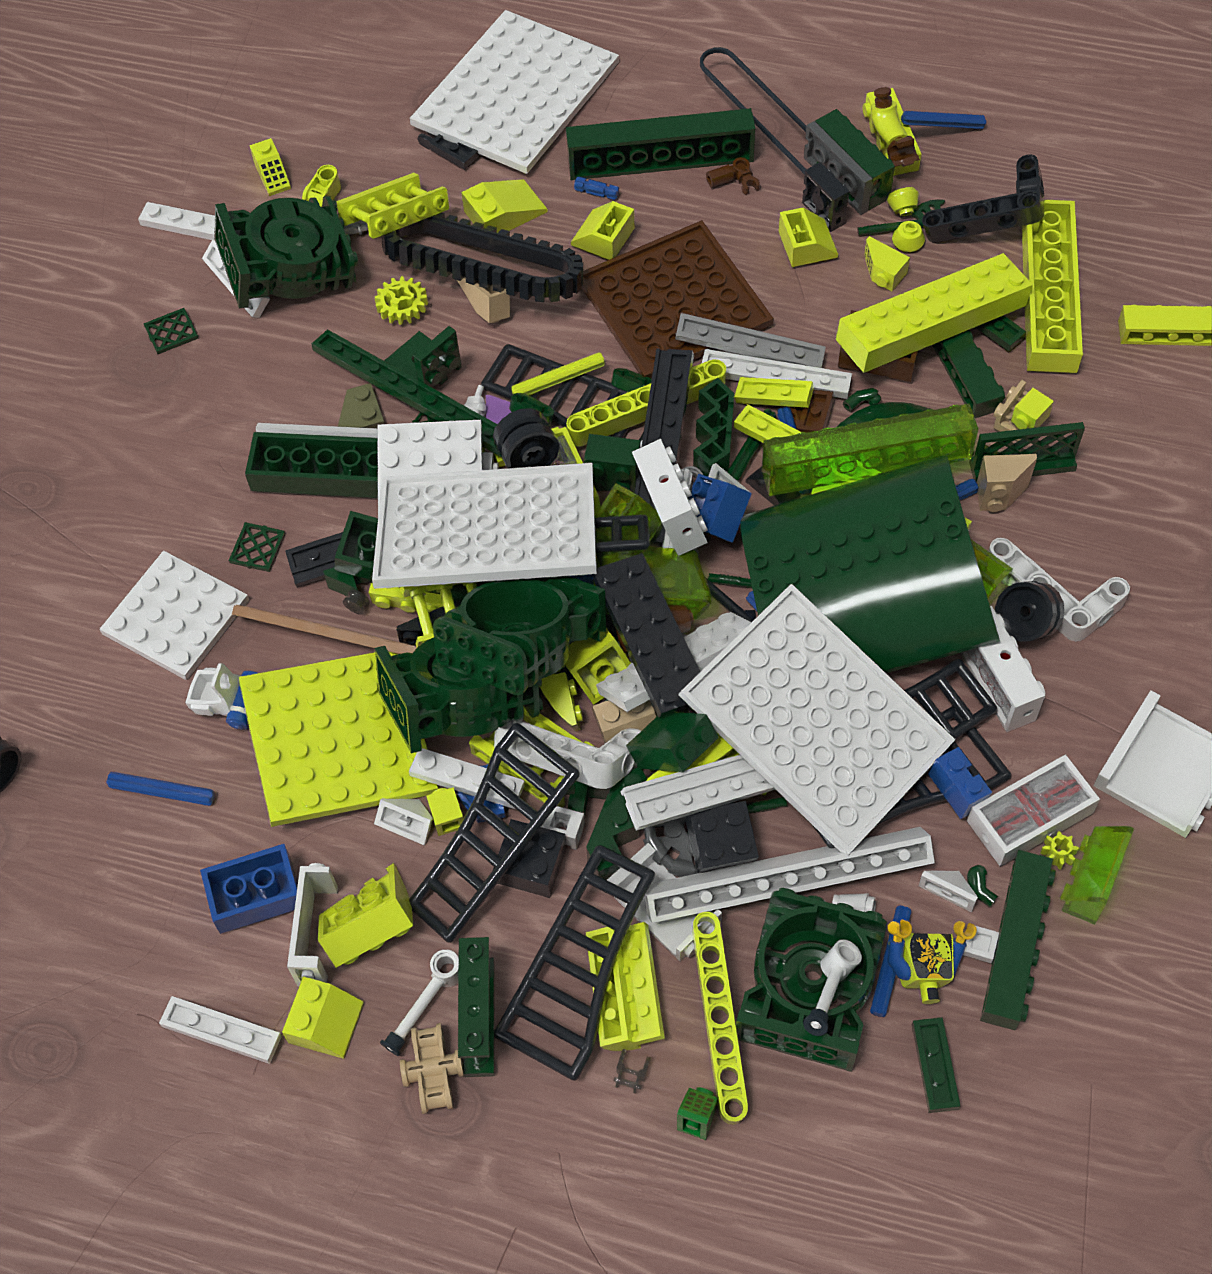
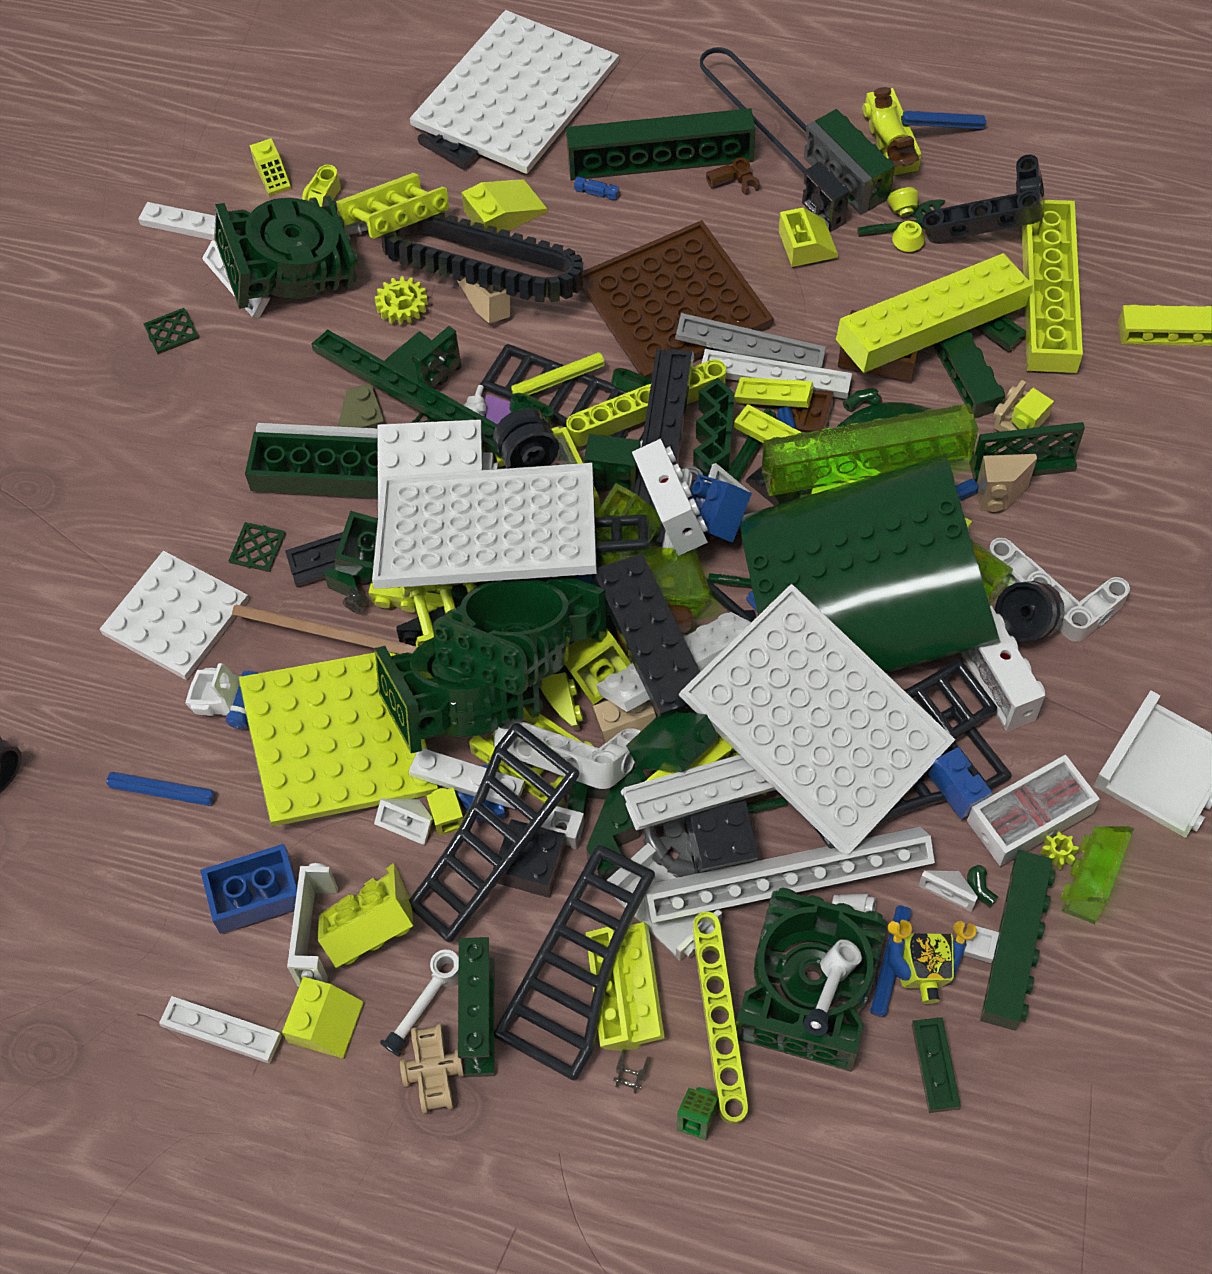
neon yellow slope [571,201,635,260] -> none
neon yellow slope [864,236,910,292] -> none

